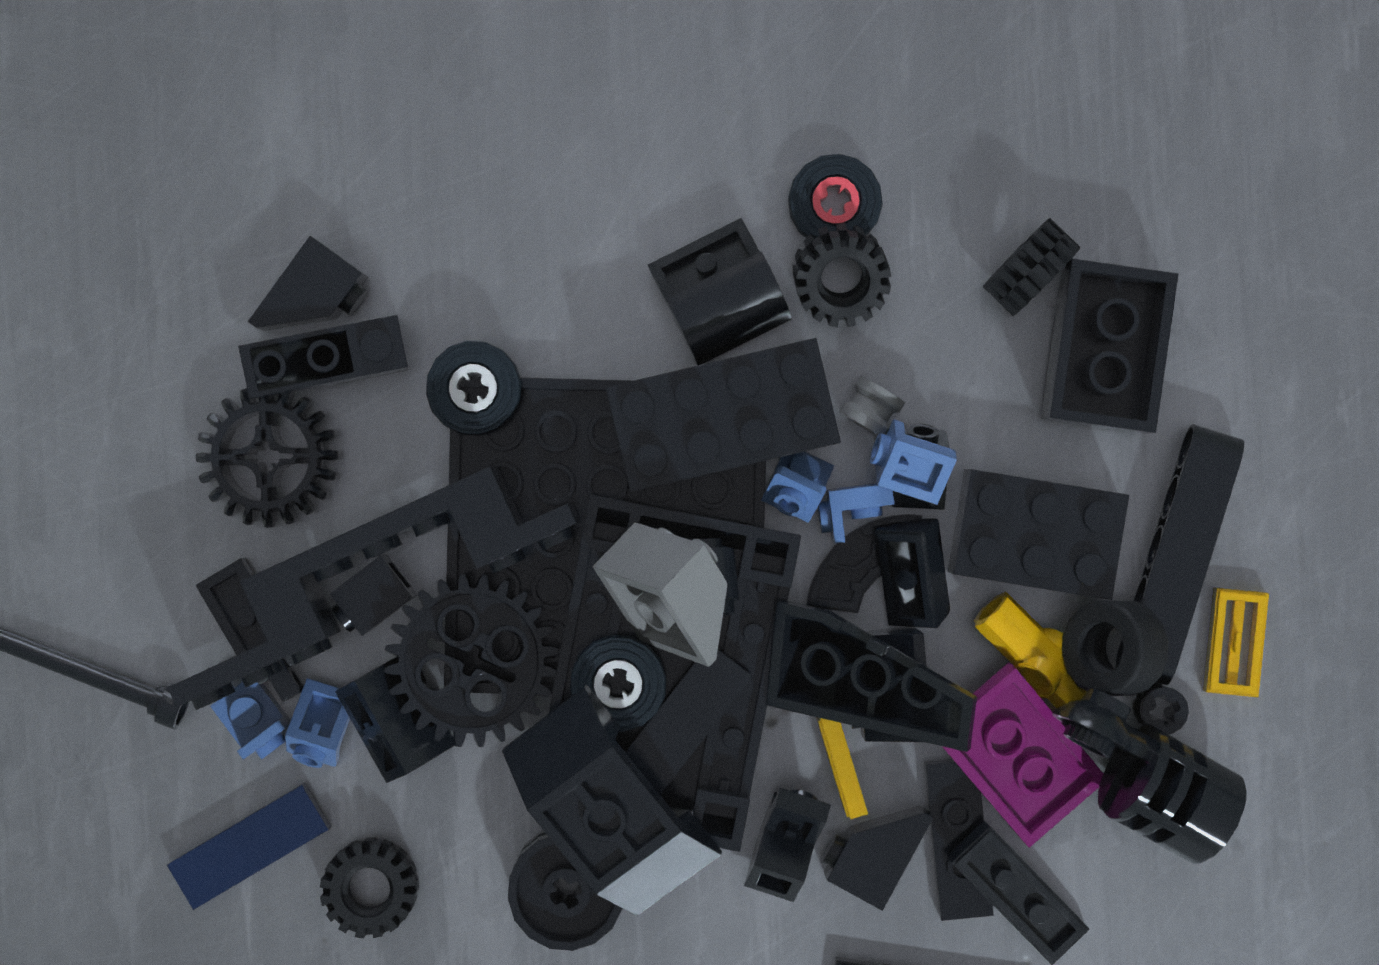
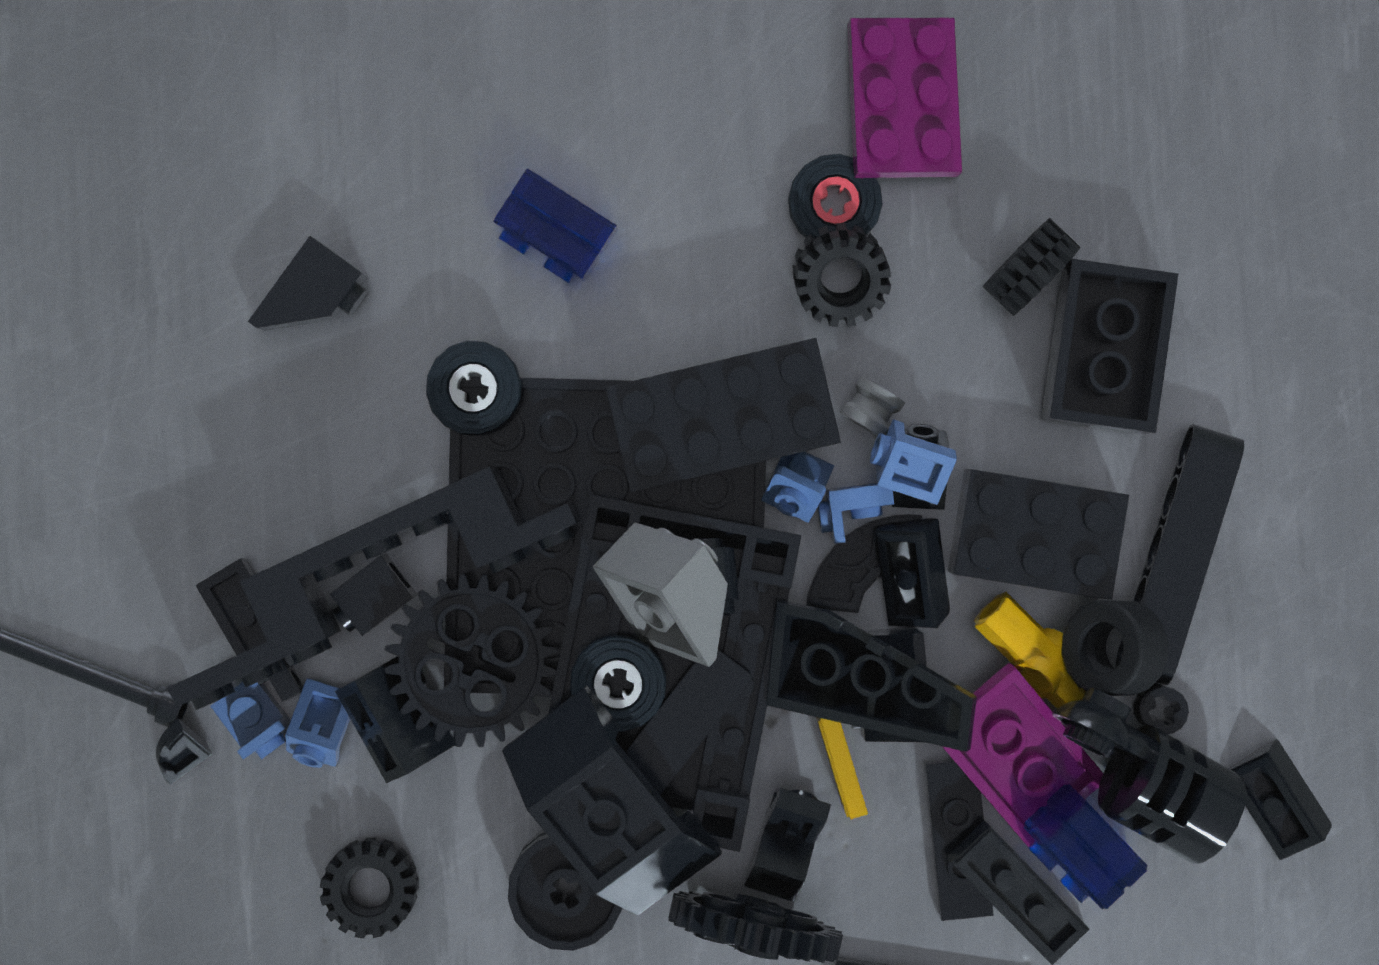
dark blue tile [167,783,331,910] -> none
black gear [196,388,340,528] -> none
black slope [238,315,408,399] -> none
black brick [648,218,792,365] -> none
black slope [821,806,933,911] -> none
yellow tile [1203,587,1269,698] -> none
none -> black tile [156,718,212,785]
none -> clear blue brick [493,168,618,284]
none -> black gear [668,891,843,963]
none -> magenta plate [847,18,962,178]
none -> clear blue brick [1023,784,1148,909]
none -> black slope [1228,739,1332,860]

